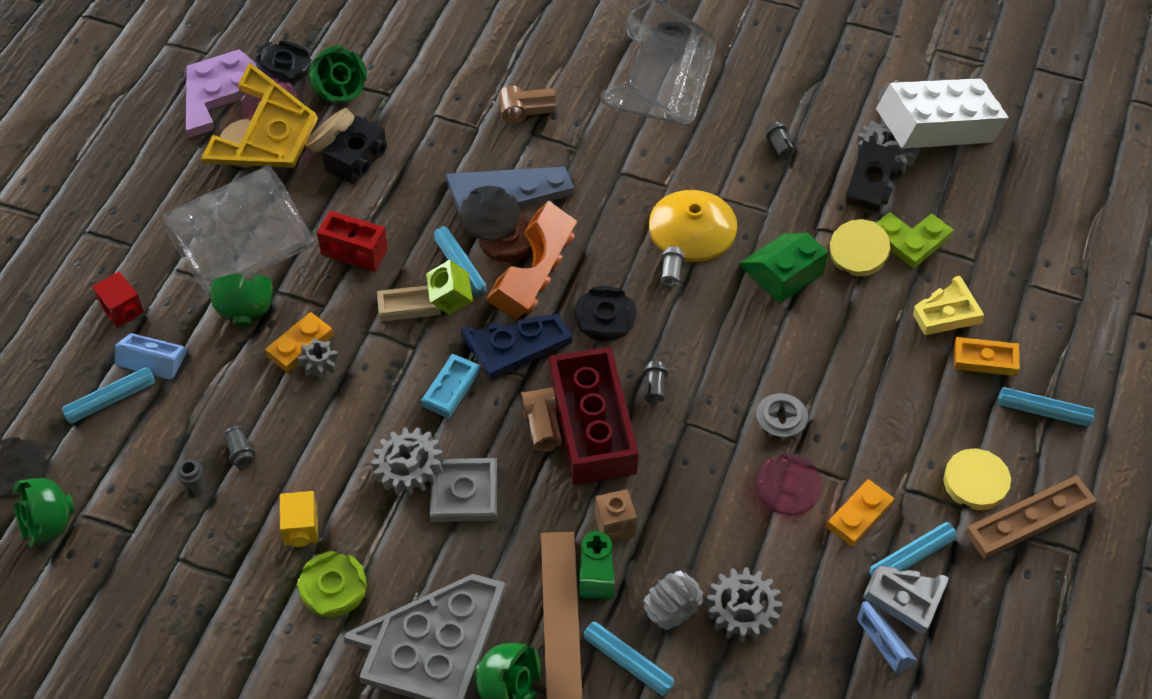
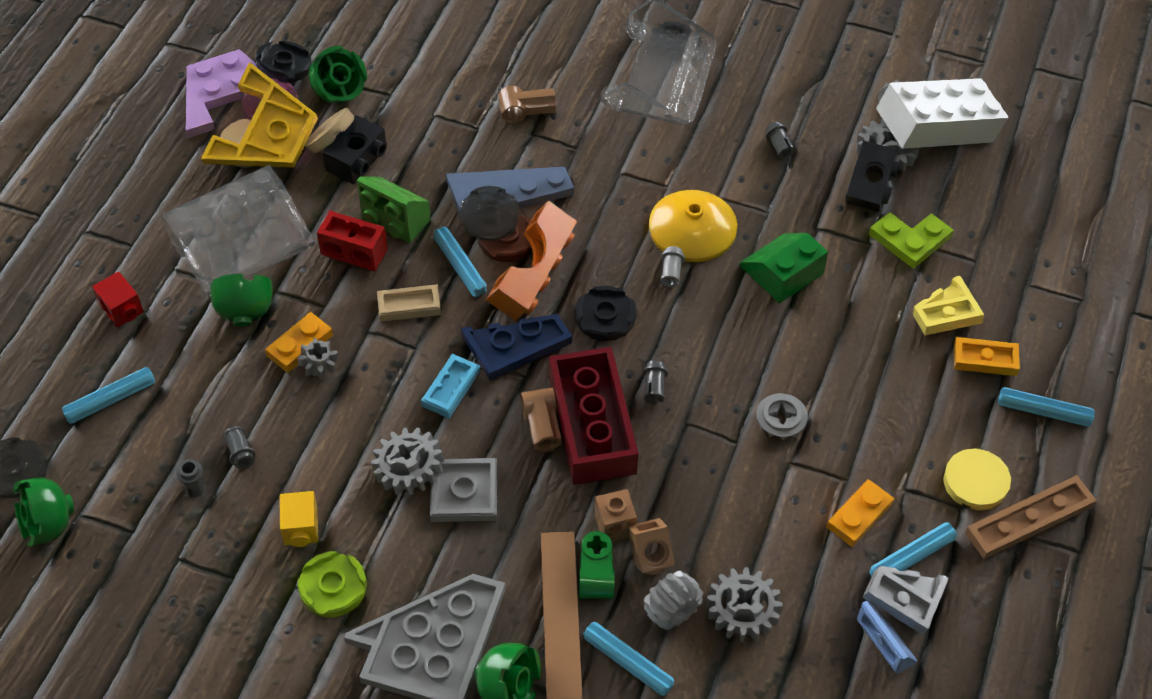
light blue slope [115,333,187,380] -> none
lime brick [426,260,473,315] -> none
clear pink tile [756,453,823,516] -> none
light yellow tile [830,219,890,277] -> none
none -> bright green slope [356,176,431,243]
none -> medium nougat brick [627,518,675,575]

